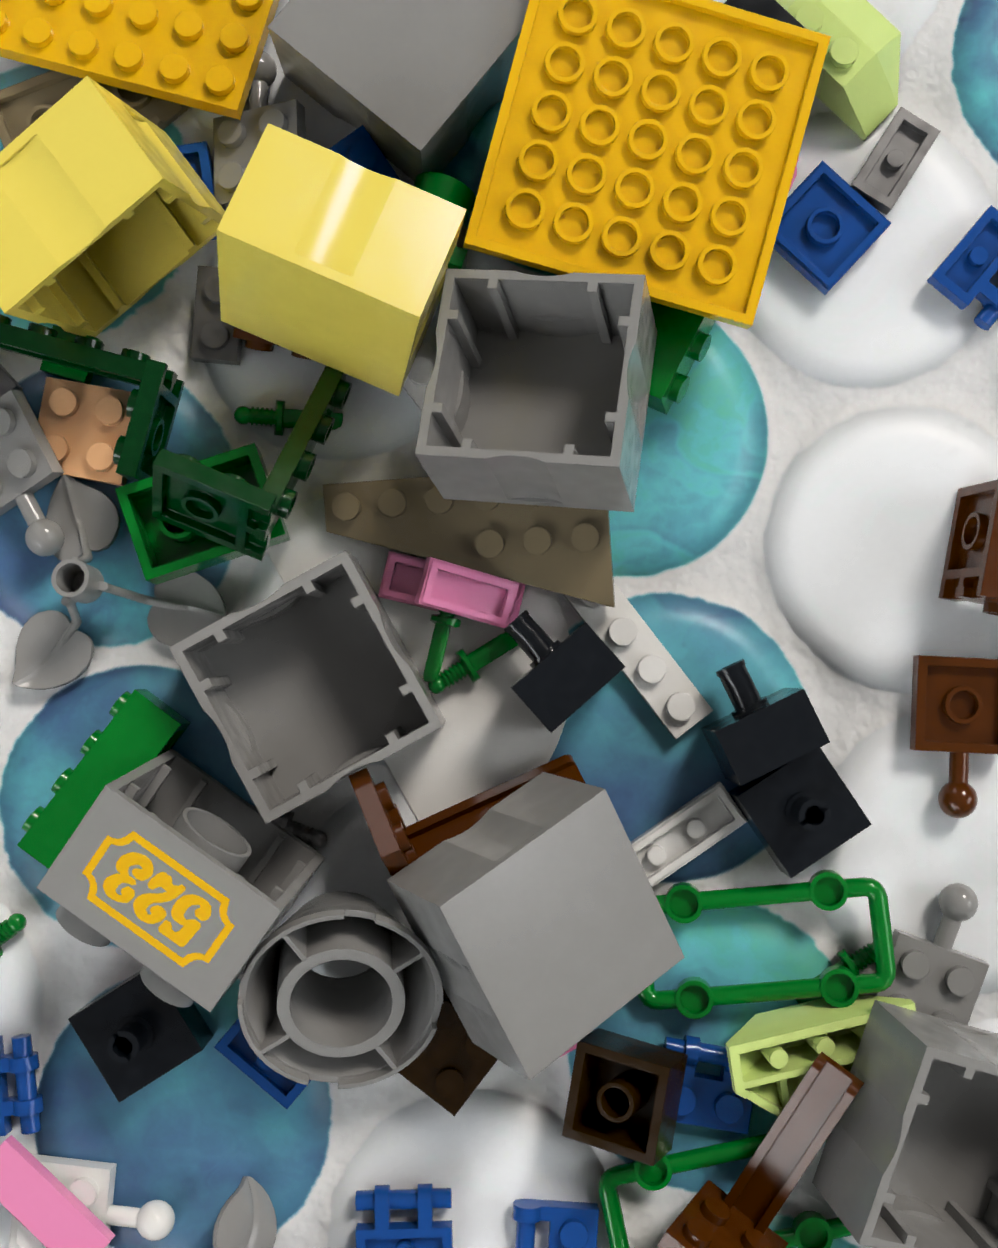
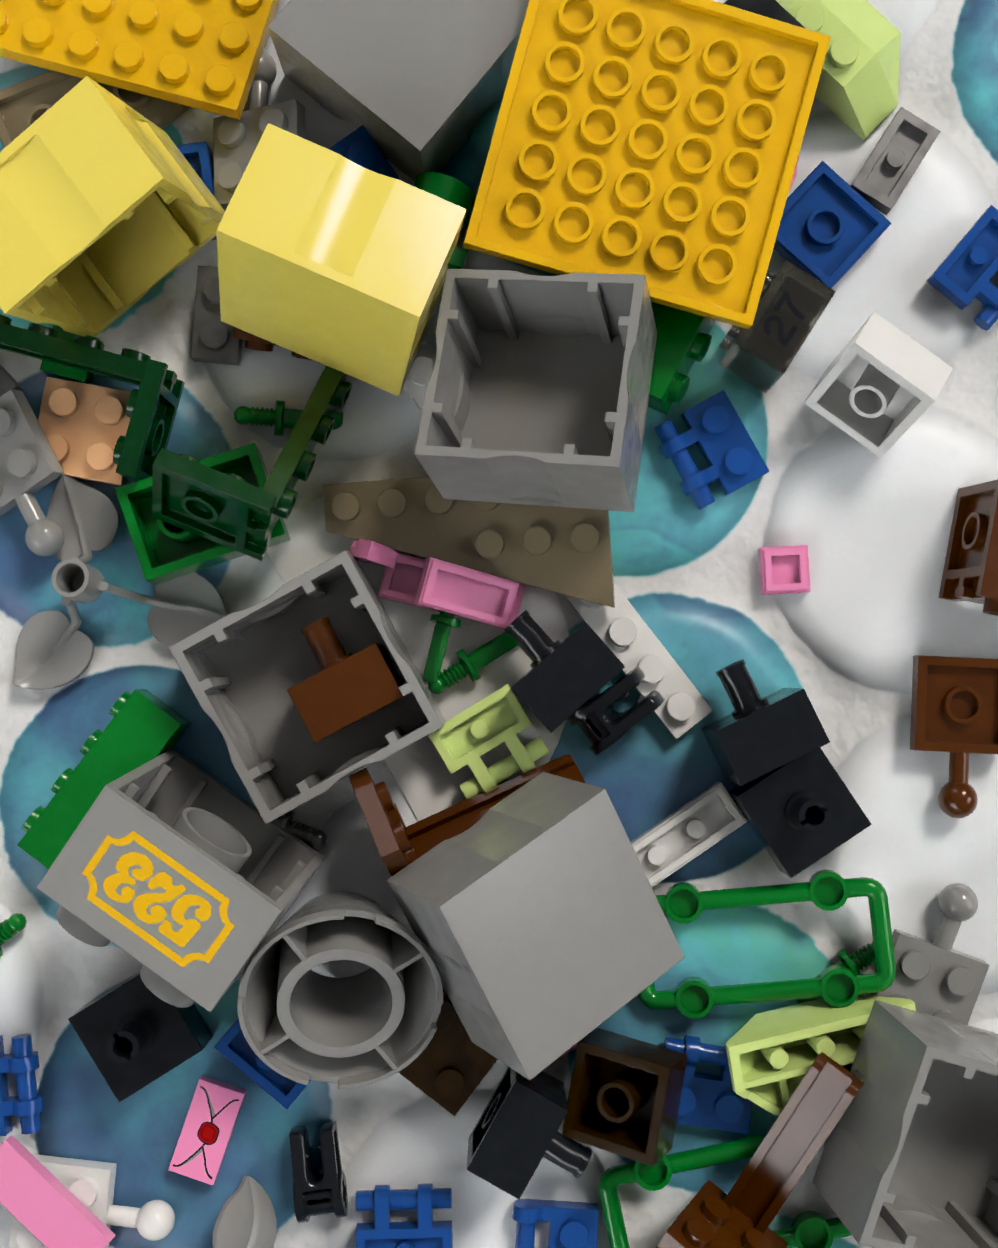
none -> bright pink tile [168,1075,247,1185]
none -> reddish brown brick [287,616,408,743]
none -> black piece [289,1122,348,1223]
none -> bright pink tile [349,539,397,568]
none -> yellowish green plate [428,684,549,799]
none -> black brick [467,1066,592,1199]
none -> black piece [567,666,665,756]
none -> blue plate [654,390,769,510]
none -> clear smoke brick [719,260,836,393]
none -> bright pink tile [758,545,810,595]
none -> white brick [804,312,953,458]

